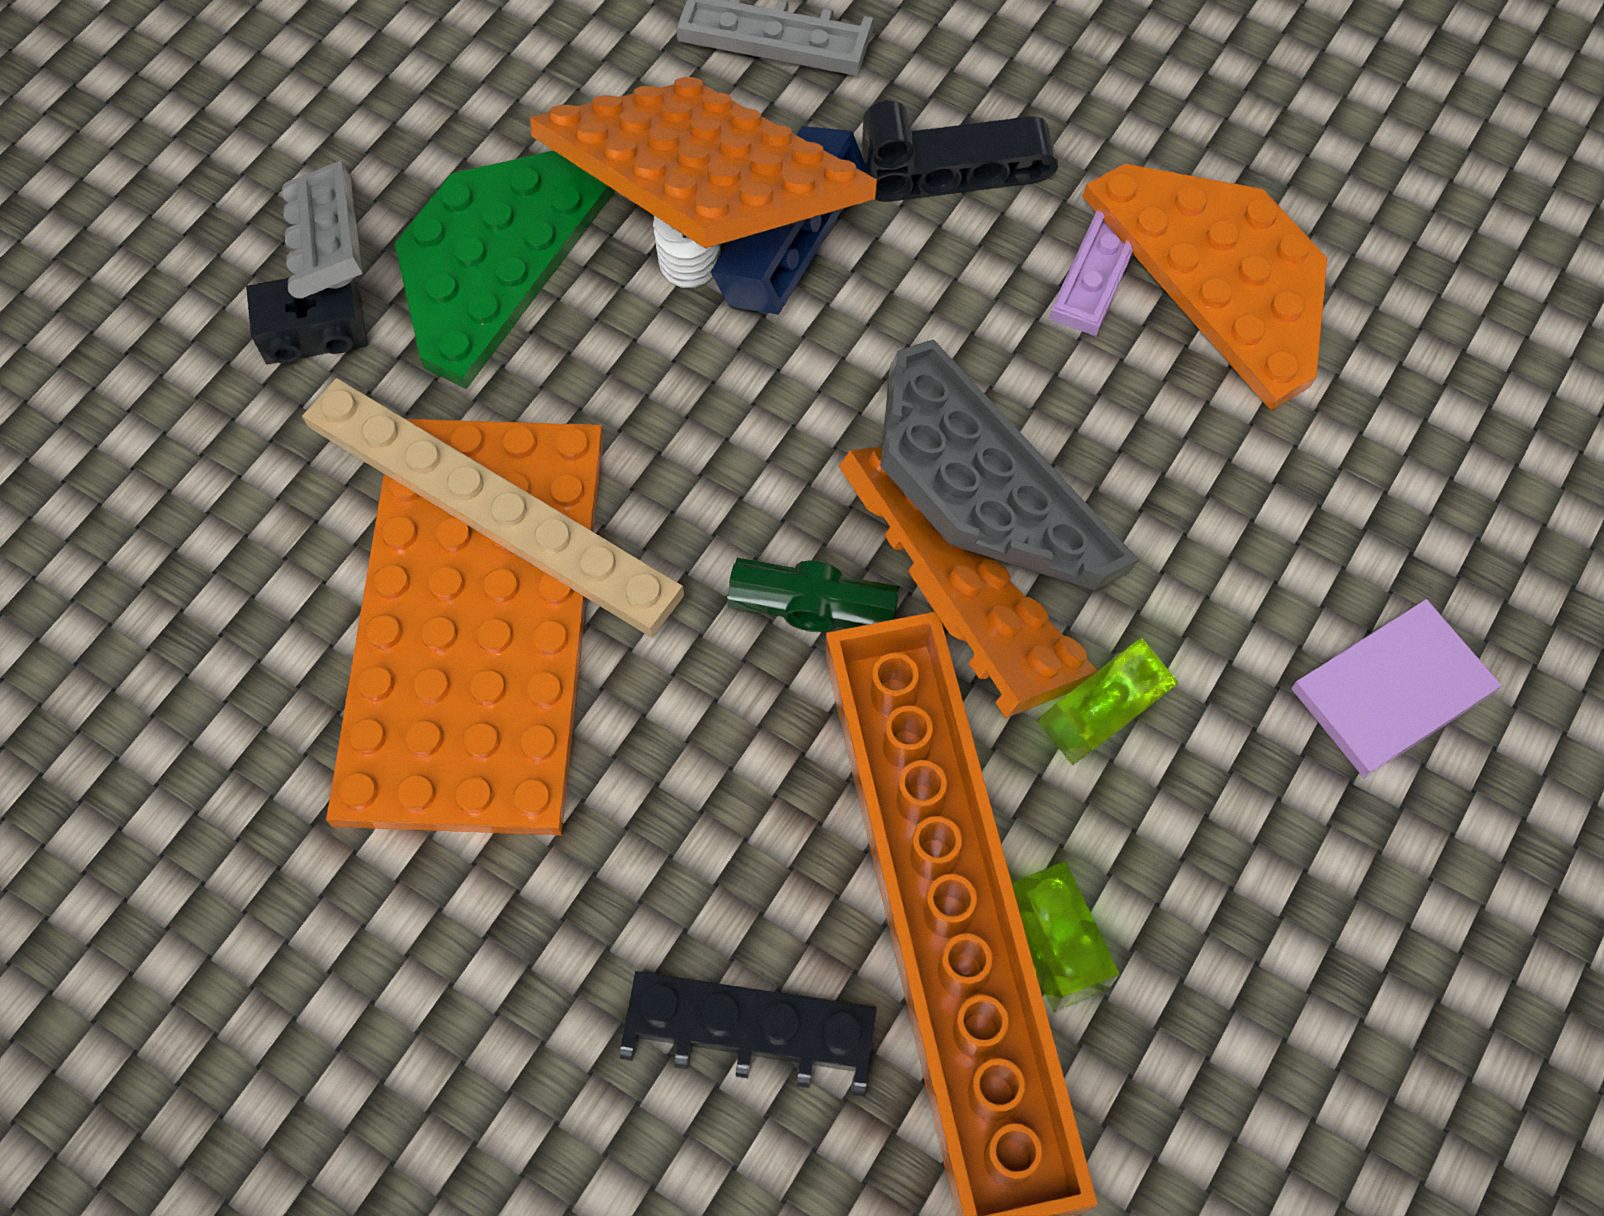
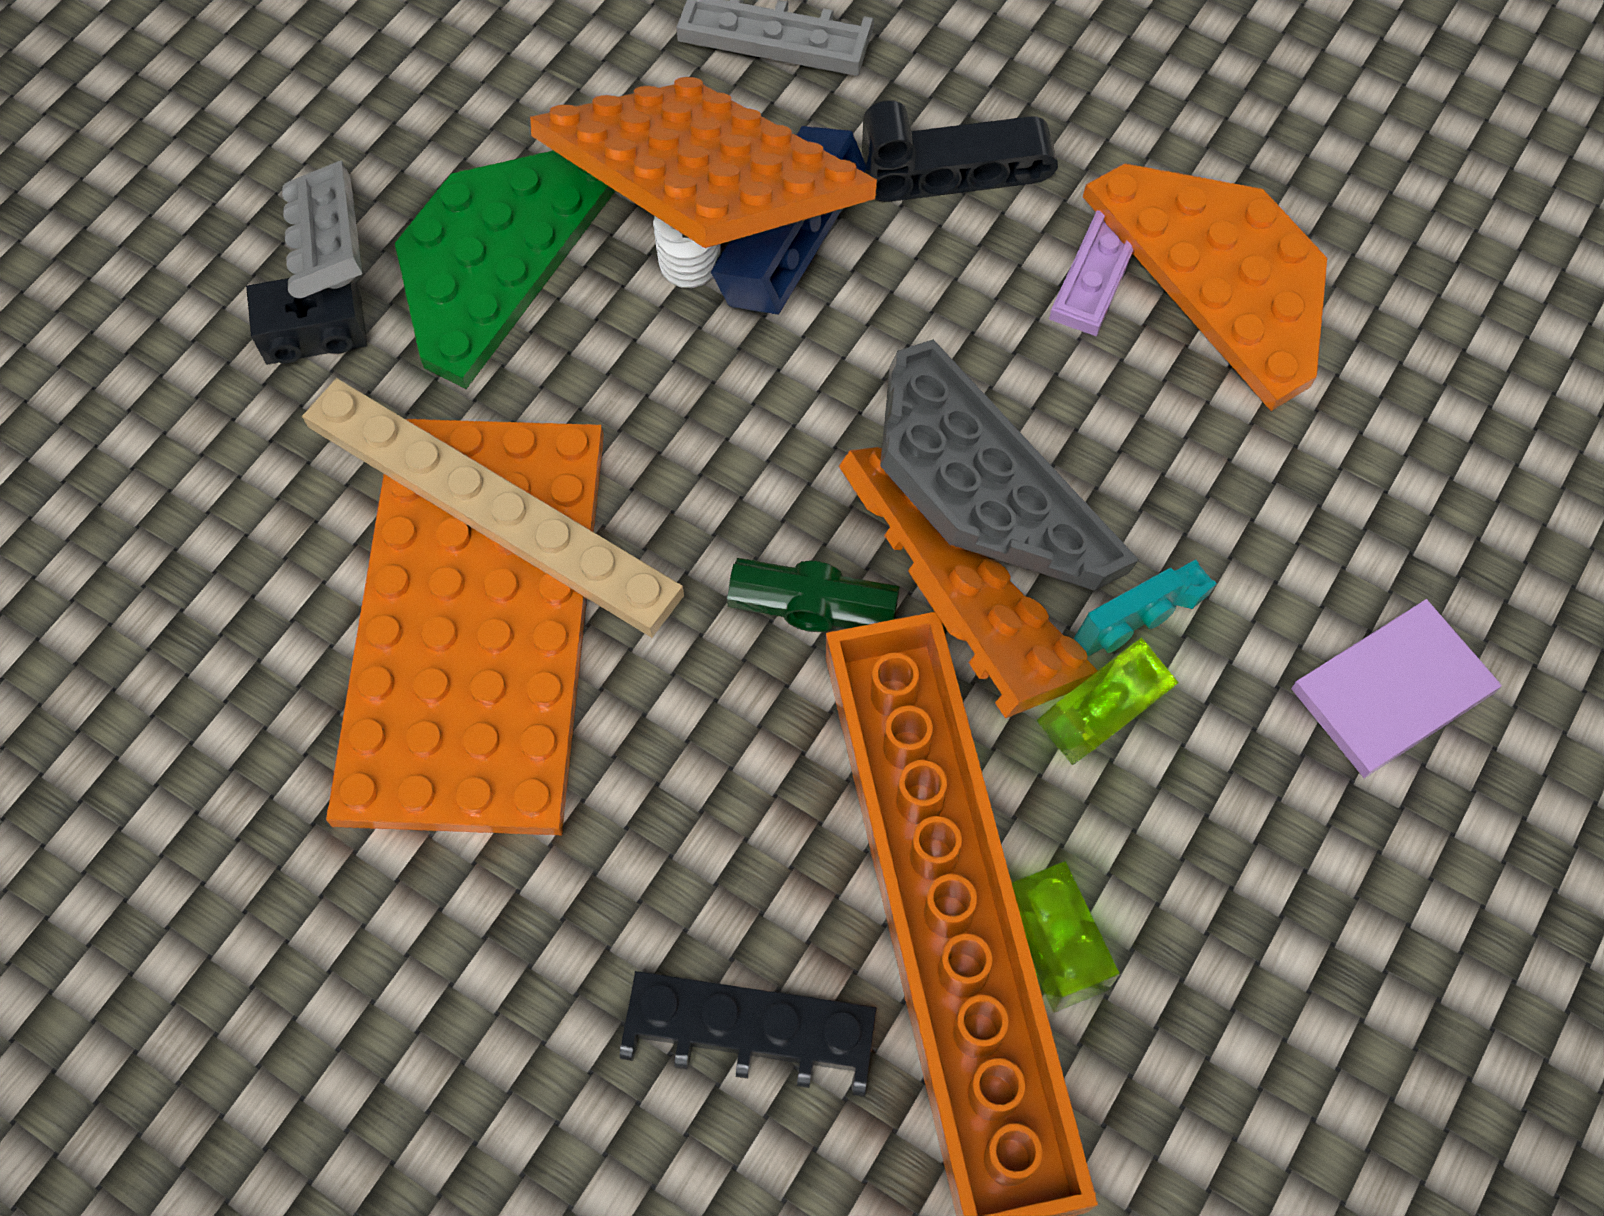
none -> teal hinge [1074,559,1216,657]

